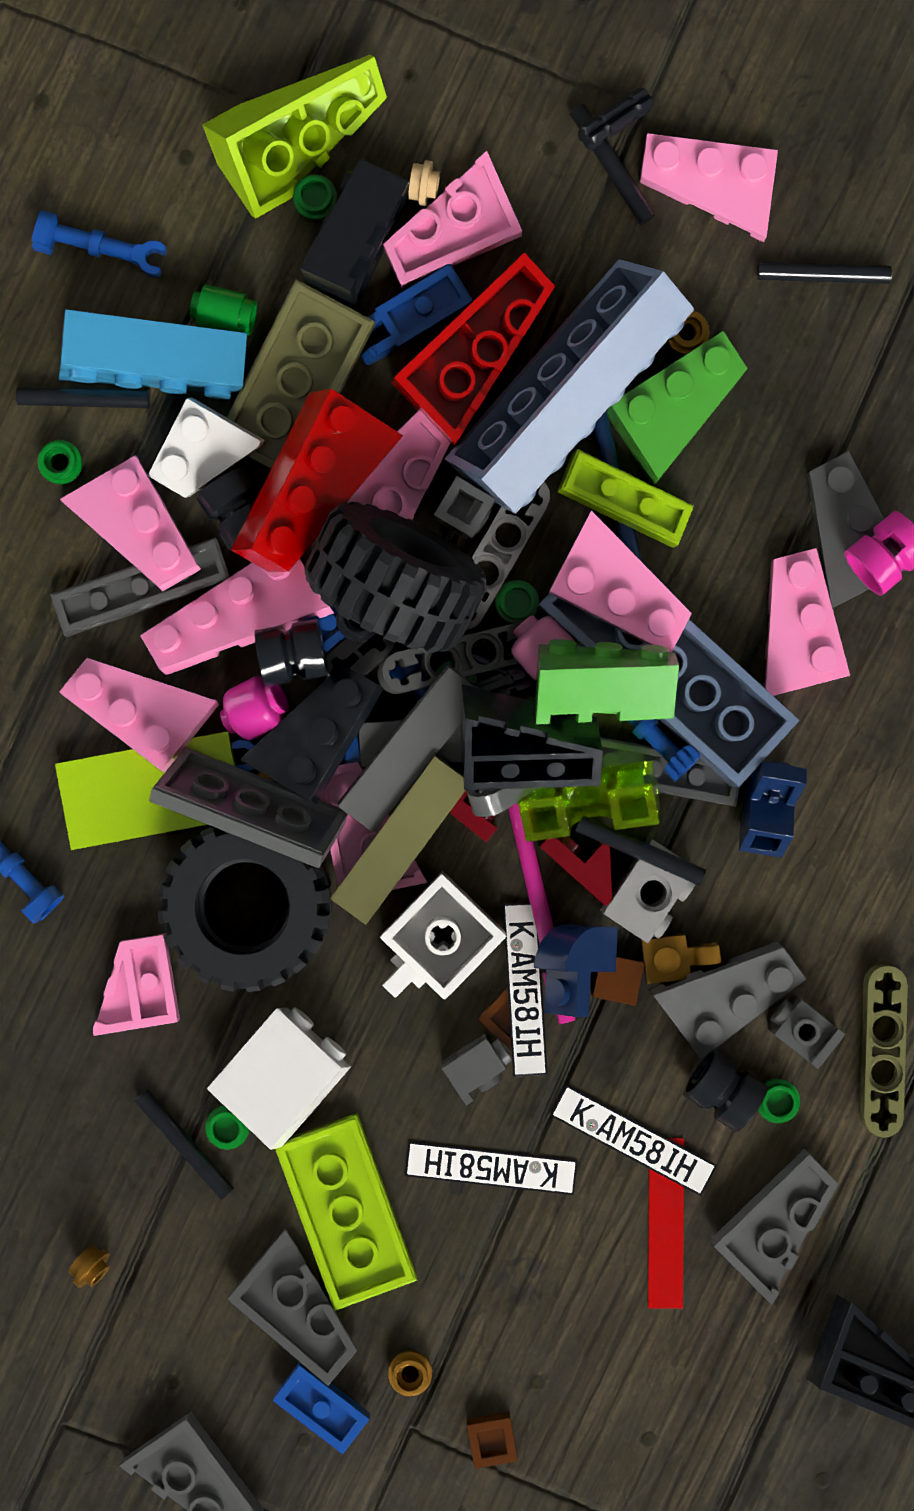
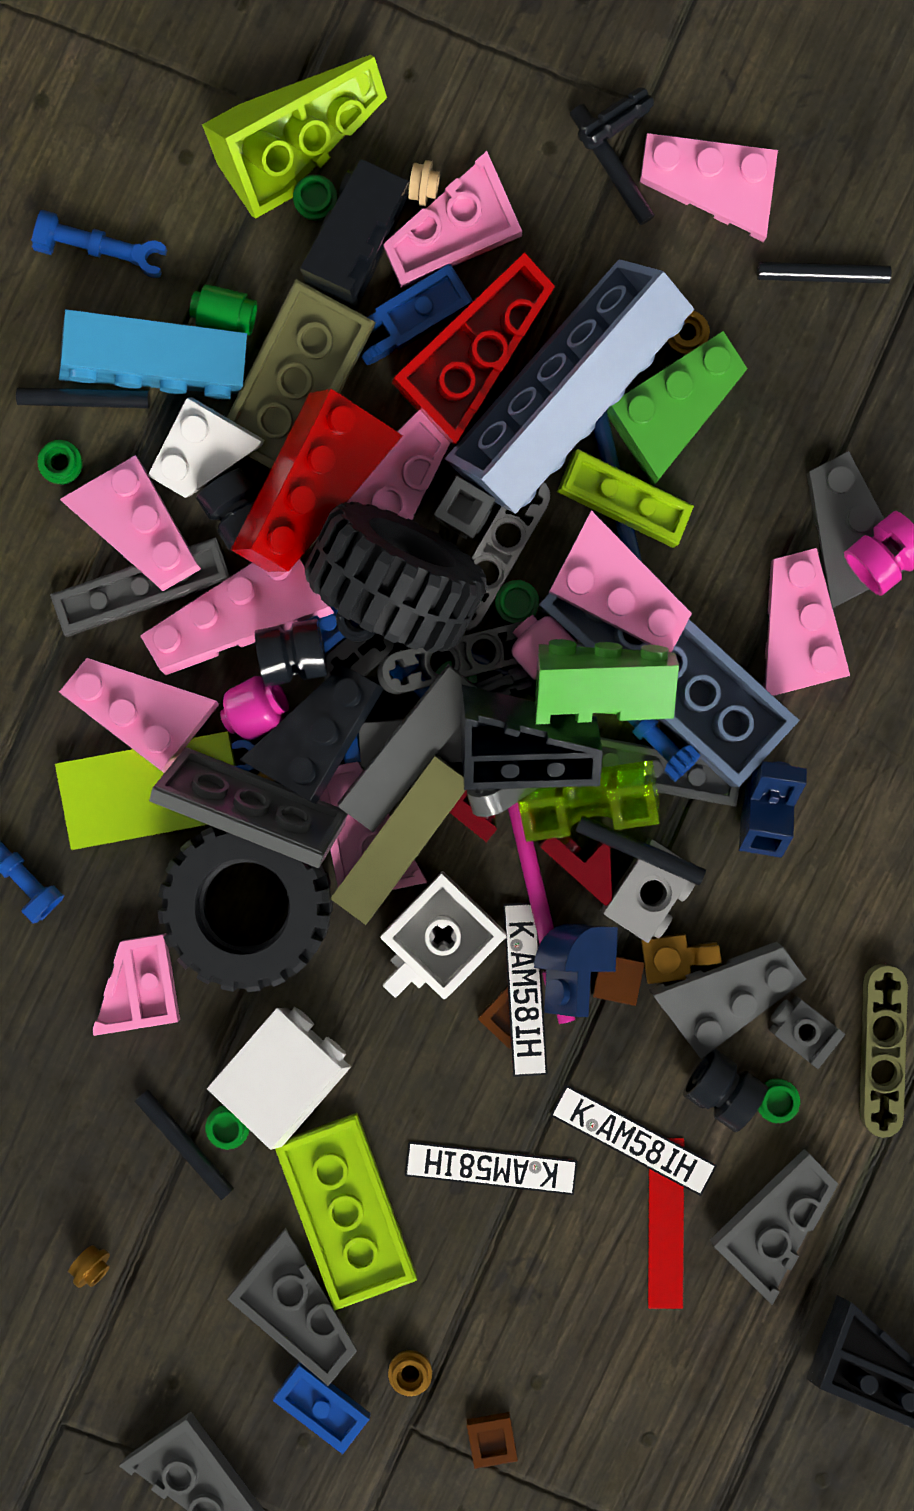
dark grey brick [442,1033,512,1106] -> none

